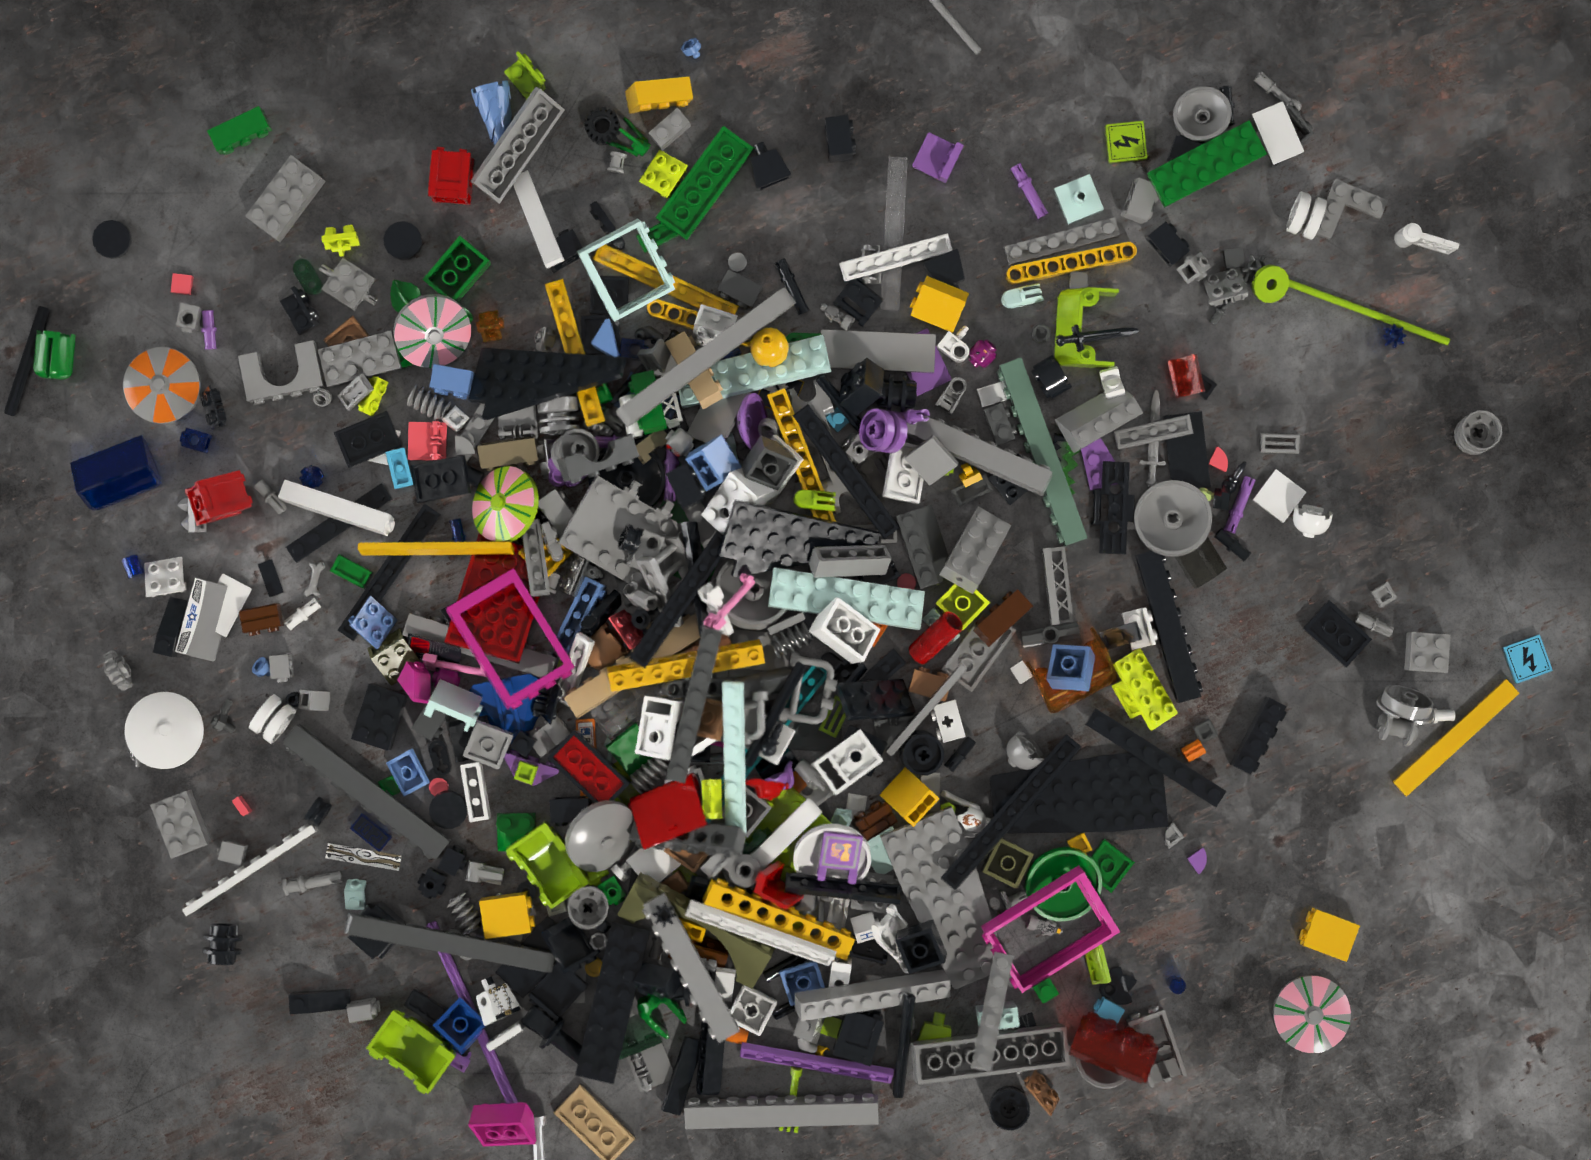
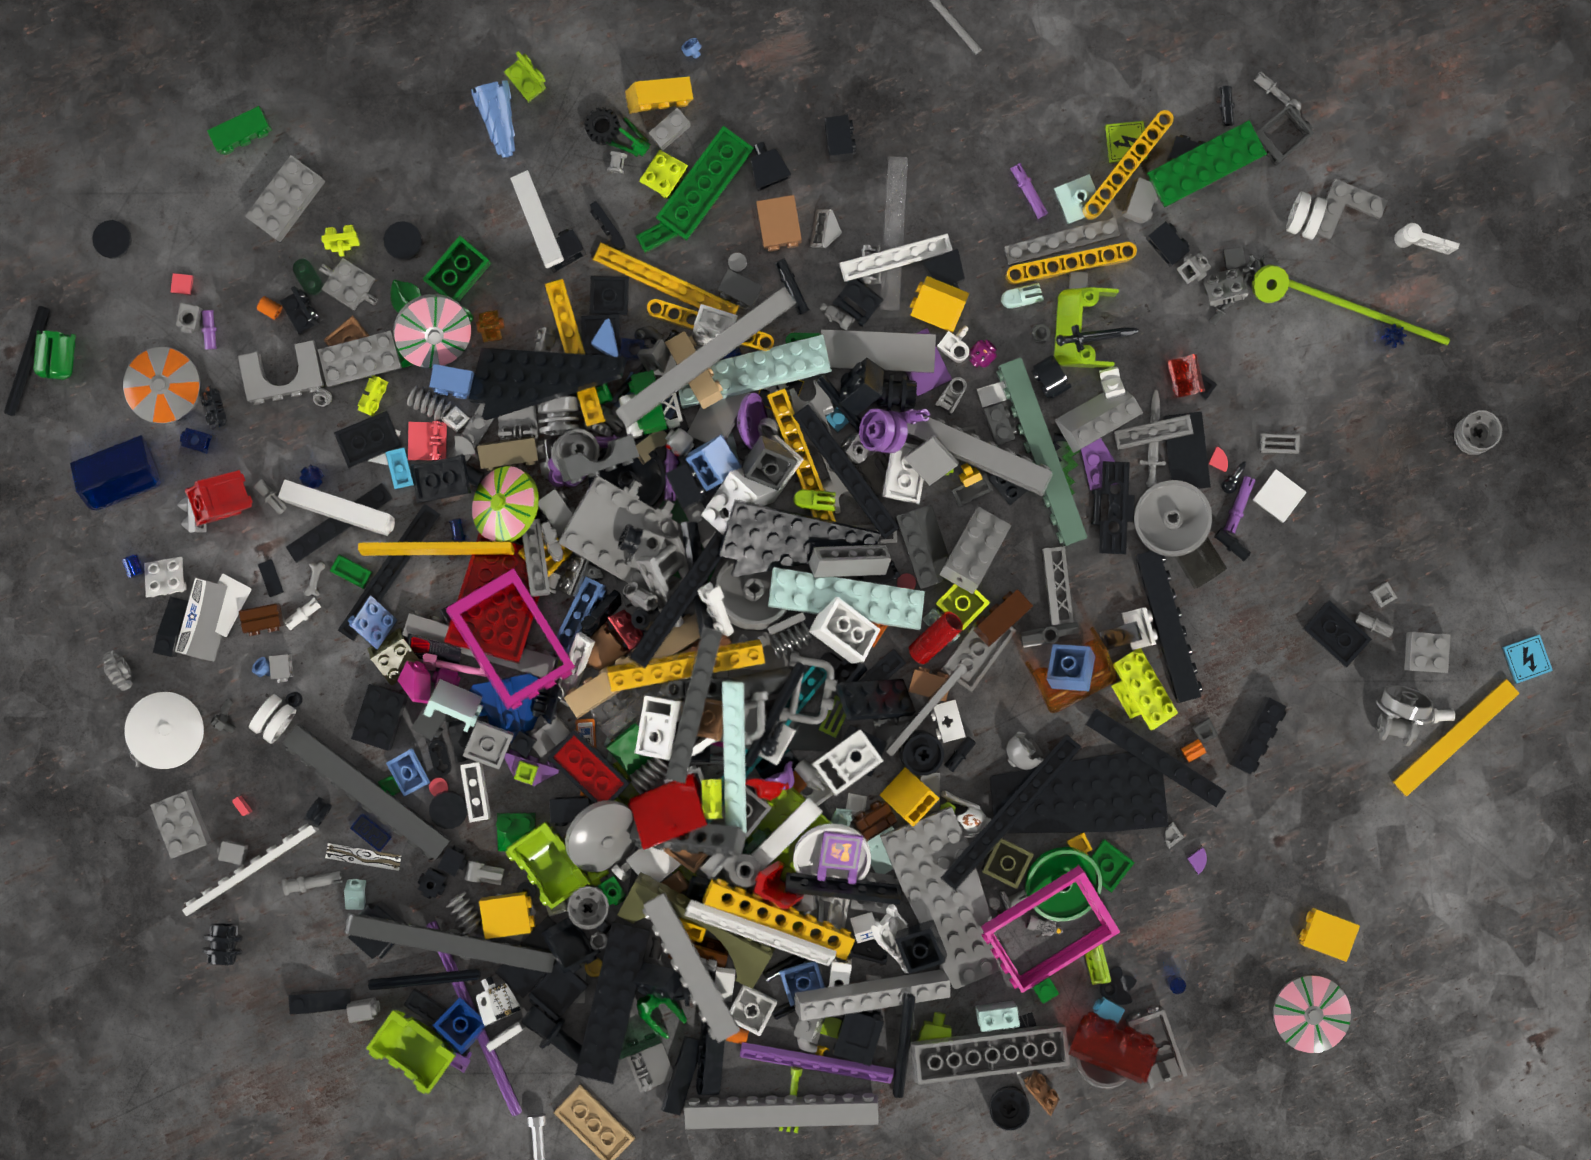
light grey brick [298,689,330,711] -> none
light grey plate [337,374,374,411] -> none
red container [428,147,475,205] -> none
dark pink slope [468,1102,536,1146] -> none
light grey arch [470,87,565,204] -> none
light aqua window [577,218,675,322] -> none
black gear [652,902,677,927] -> none
bright pink hinge [703,573,755,630] -> none
yellow cylinder [750,328,789,367] -> none
medium lavender bracket [912,132,964,183] -> none
light grey plate [971,952,1014,1072] -> none
white sticker [1010,661,1033,684] -> none
light grey dish [1173,87,1232,141] -> none
black piece [1199,485,1231,510] -> none
white sticker [1252,101,1304,164] -> none
white cylinder [1293,505,1333,538] -> none
none -> orange piece [257,296,283,320]
none -> black axle [368,969,481,990]
none -> medium nougat brick [756,195,802,251]
none -> light grey slope [810,209,842,248]
none -> yellow beam [1082,110,1174,220]

